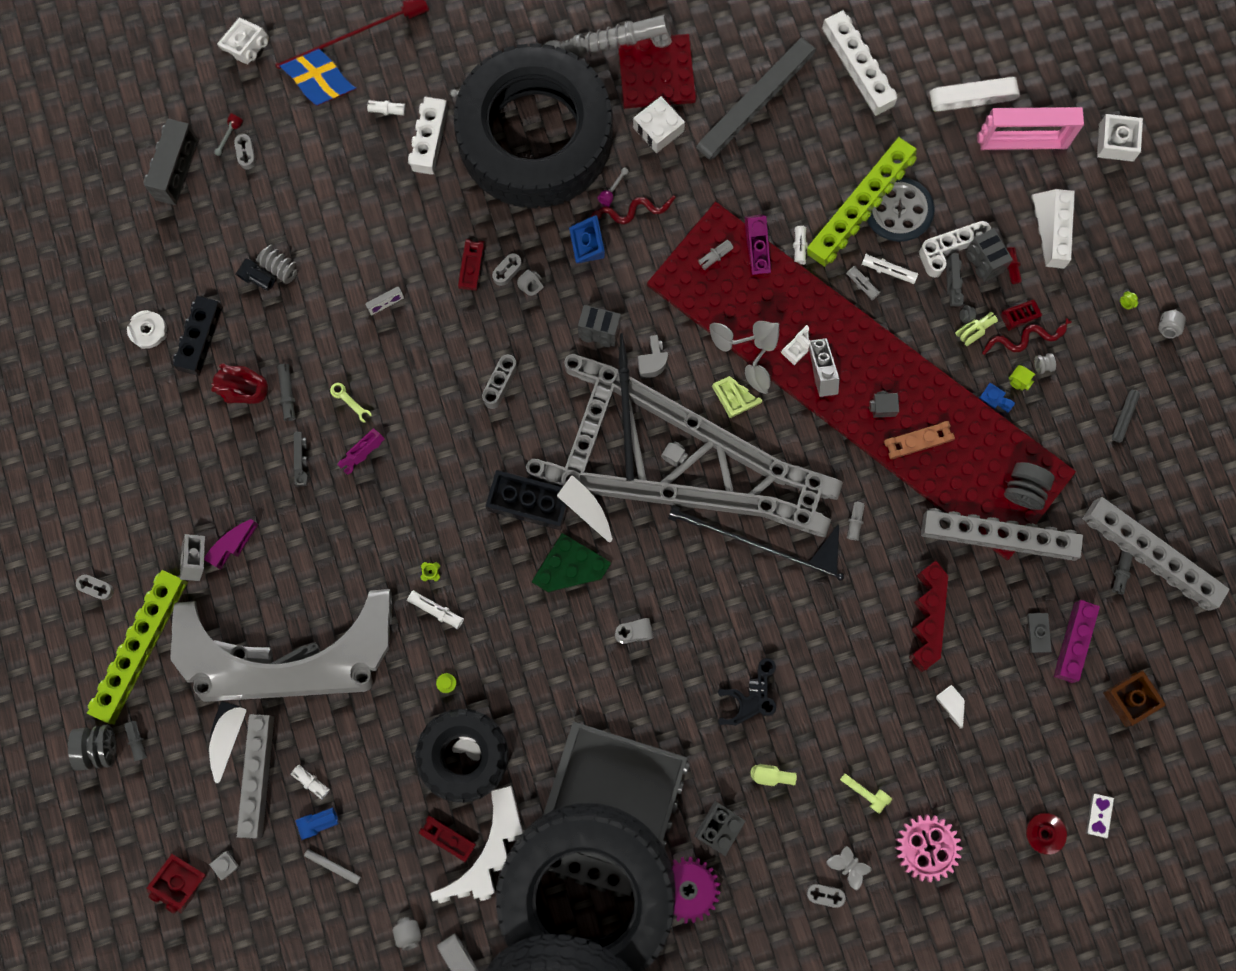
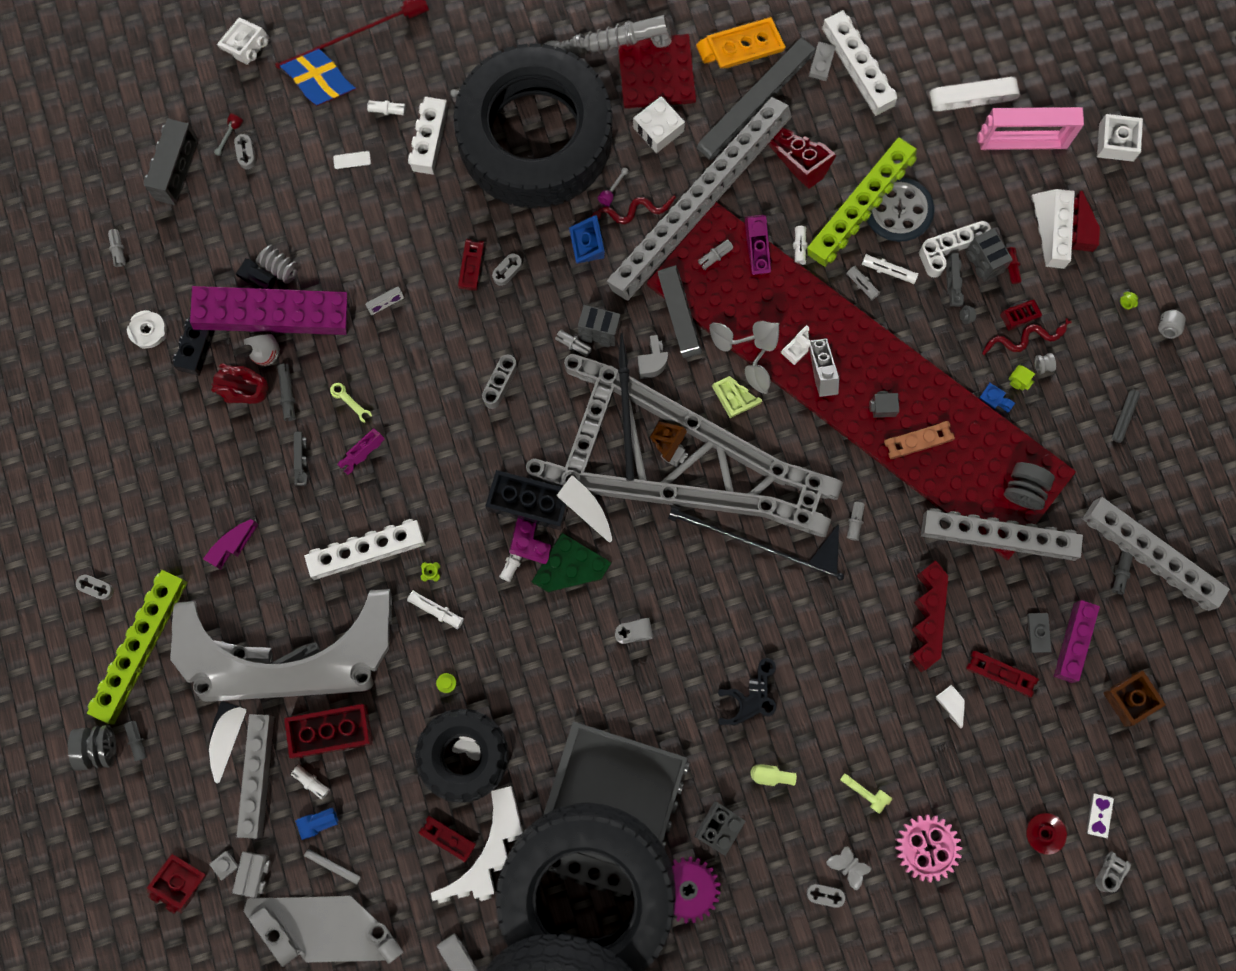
light grey brick [180,534,205,581] -> none
light grey head [392,917,421,951] -> none
light grey plate [518,269,544,296] -> none
yellowish green arm [955,312,998,346] -> none
none -> light grey axle [108,229,126,267]
none -> magenta brick [190,286,348,335]
none -> light grey brick [232,851,271,898]
none -> light grey helmet [244,334,280,366]
none -> light grey panel [244,896,403,967]
none -> dark red brick [284,704,373,759]
none -> white brick [304,519,425,580]
none -> white sticker [333,151,371,169]
none -> white pin [499,554,522,582]
none -> magenta plate [509,518,551,564]
none -> light grey axle [555,329,592,356]
none -> light grey brick [607,97,792,301]
none -> reddish brown wing [650,421,687,462]
none -> dark grey beam [658,265,702,359]
none -> light orange hinge [696,17,785,68]
none -> dark red wedge [768,128,836,189]
none -> light grey plate [809,42,836,81]
none -> dark red plate [966,651,1039,698]
none -> dark red slope [1072,191,1100,252]
none -> light grey piece [1095,852,1131,892]

